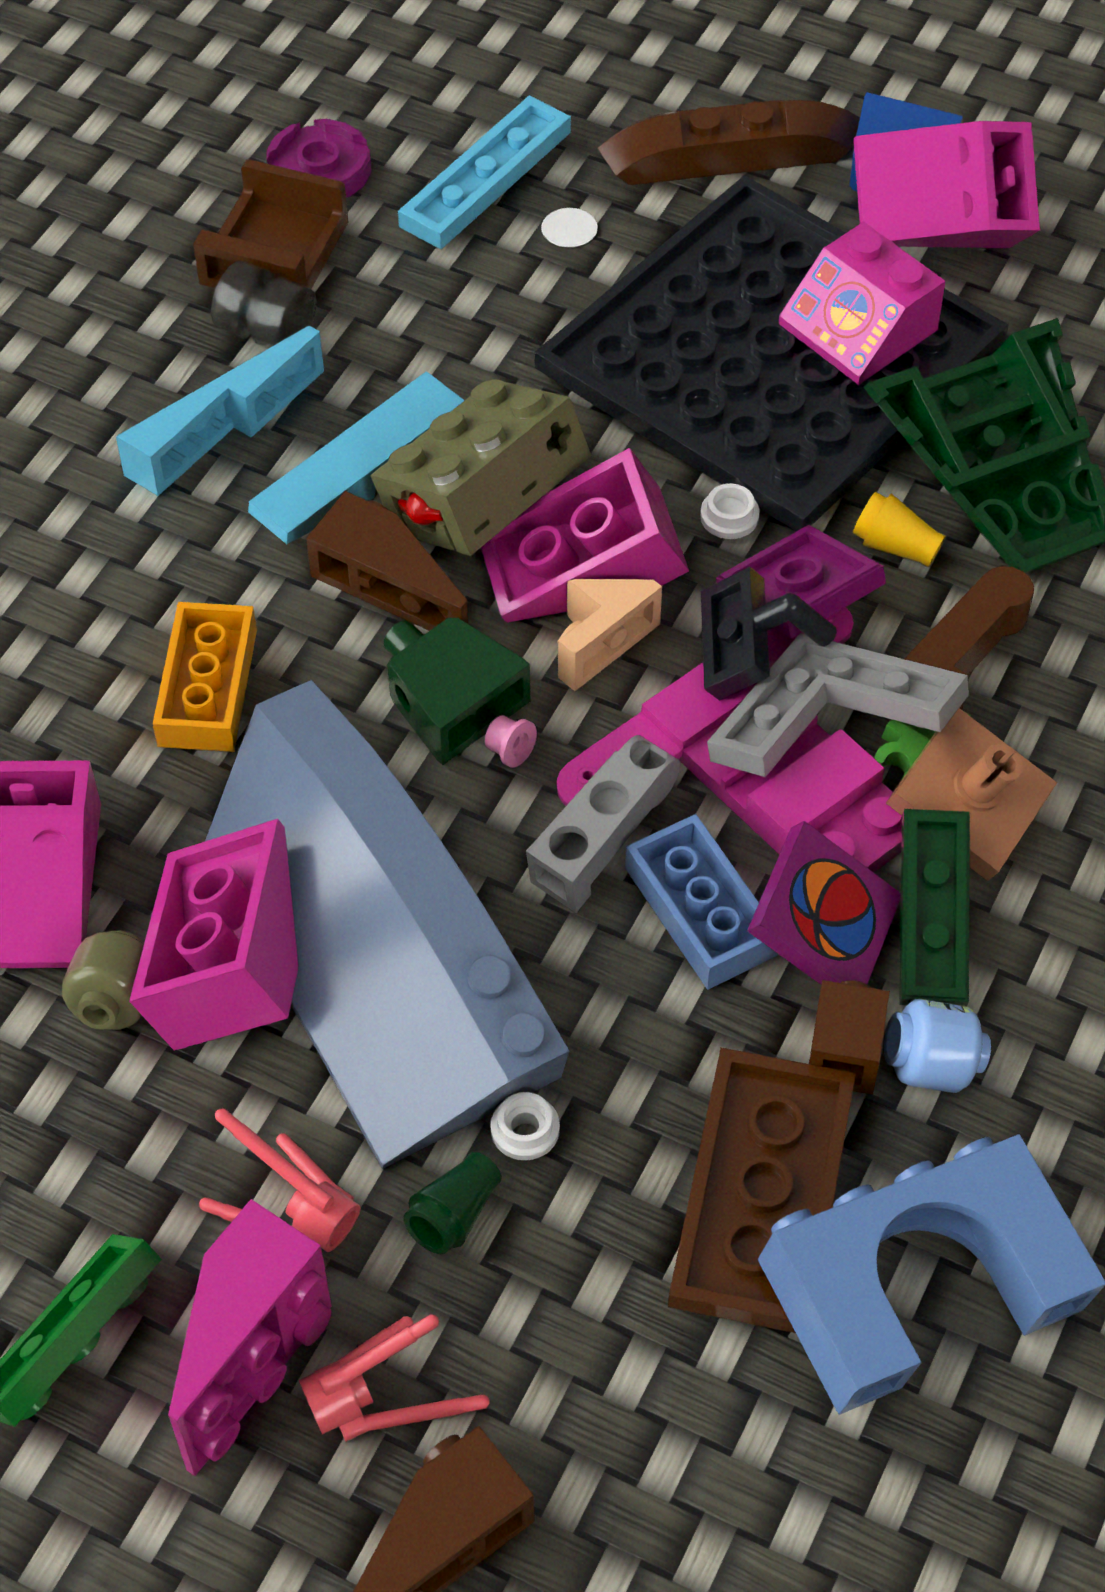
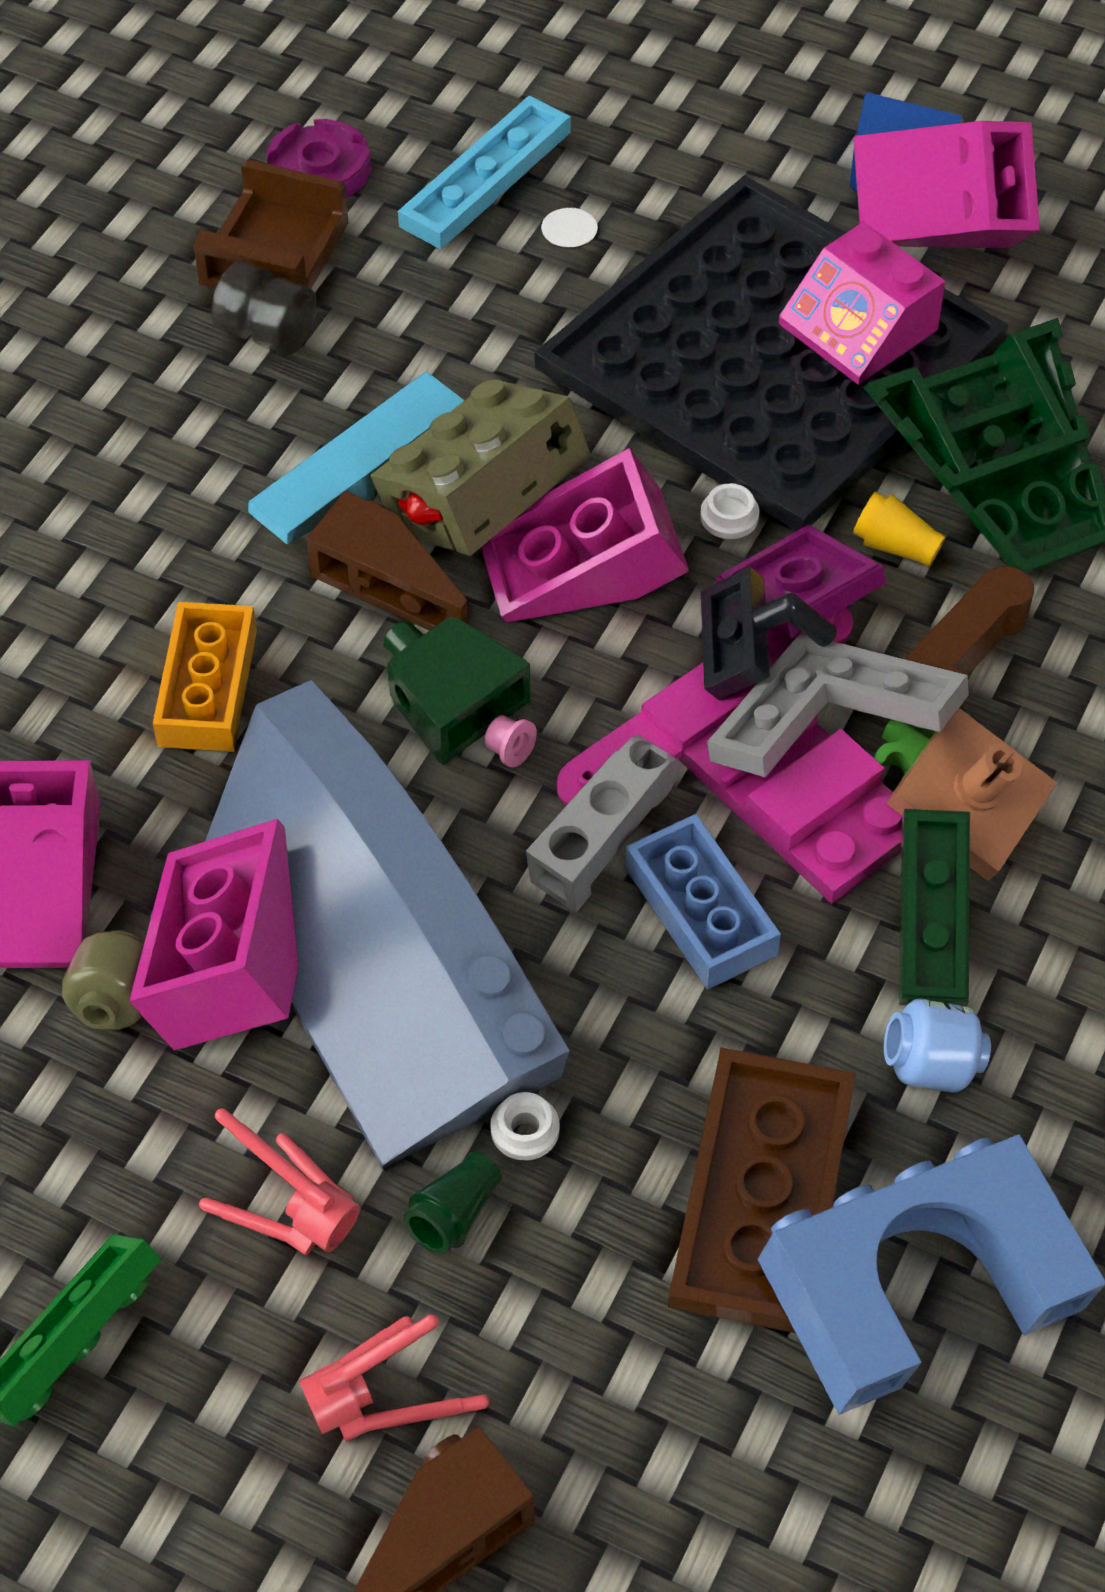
medium azure slope [116,326,324,496] -> none
dark pink slope [168,1199,332,1476] -> none
light nougat slope [558,579,662,691] -> none
reddish brown brick [597,100,860,185] -> none
tile [747,821,901,985] -> none
reddish brown brick [809,980,890,1095] -> none

